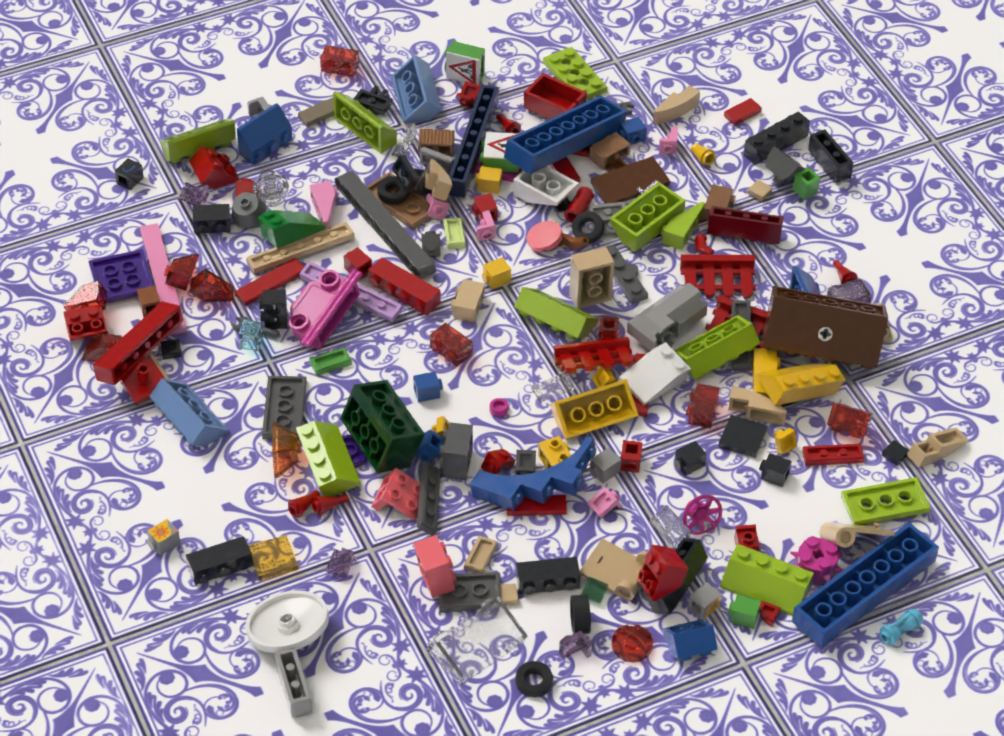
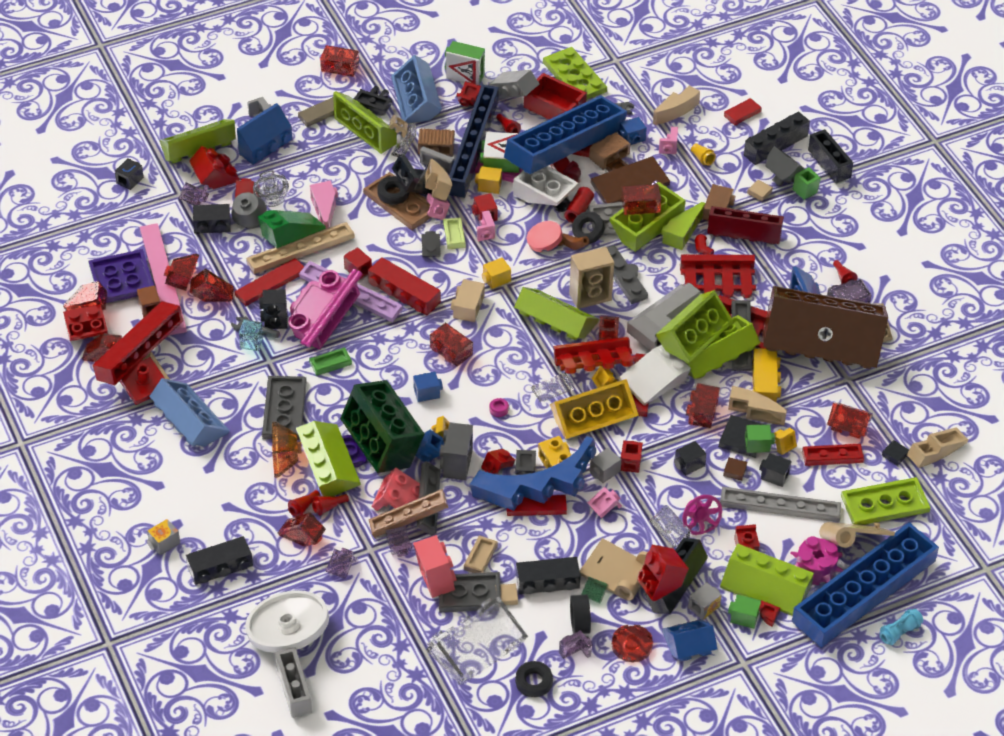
black tile [160,339,182,360] -> none
clear yellow tile [248,535,298,580] -> none
dark grey beam [335,171,436,279] -> none
yellow slope [757,362,845,406] -> none
none -> clear red slope [277,512,326,547]
none -> medium nougat tile [368,489,449,538]
none -> clear purple bracket [385,526,413,557]
none -> tan tile [389,115,408,138]
none -> light grey brick [489,70,539,98]
none -> dark red tile [563,160,581,182]
none -> clear red brick [621,184,661,215]
none -> lime slope [655,290,734,363]
none -> light grey tile [720,487,842,522]
none -> reddish brown tile [723,457,748,481]
none -> bright green brick [745,425,775,453]

